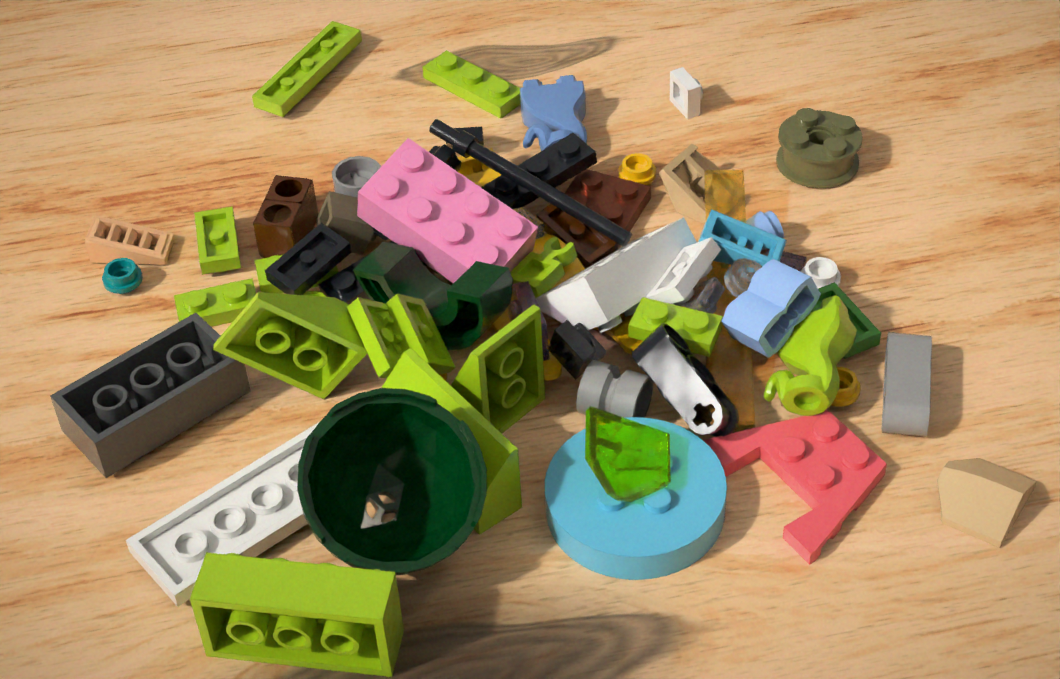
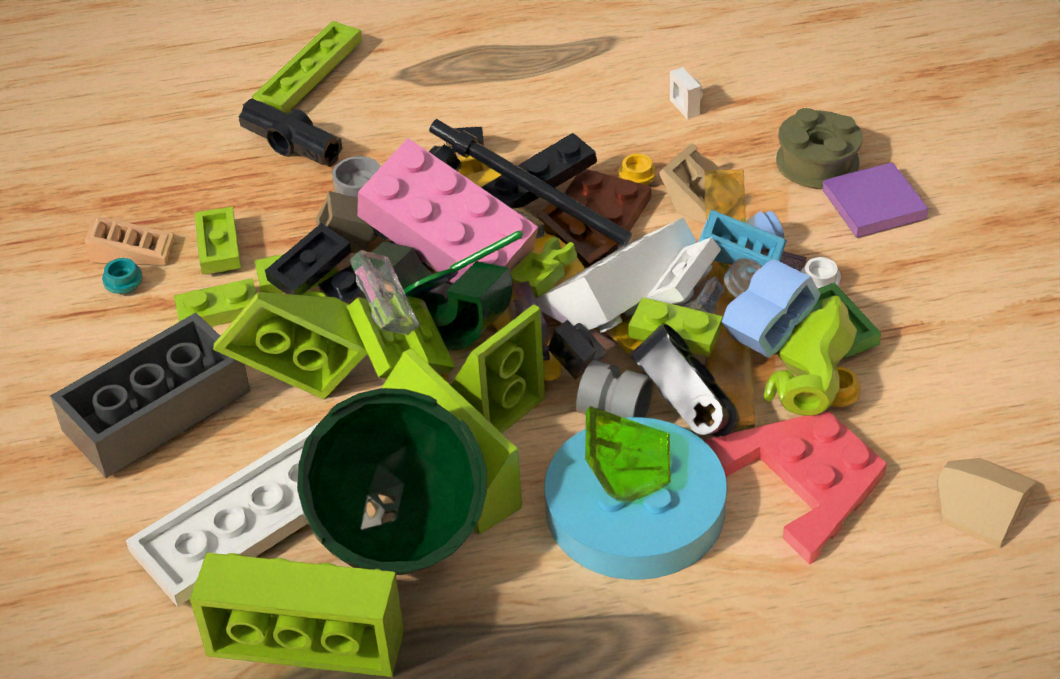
reddish brown piece [253,175,319,258] -> none
lime plate [422,50,521,119] -> none
medium blue hips [520,75,587,151] -> none
light grey beam [882,332,932,437] -> none
none -> black piece [238,98,343,167]
none -> clear plate [349,250,420,335]
none -> green piece [400,230,523,297]
none -> medium lavender tile [823,162,928,238]

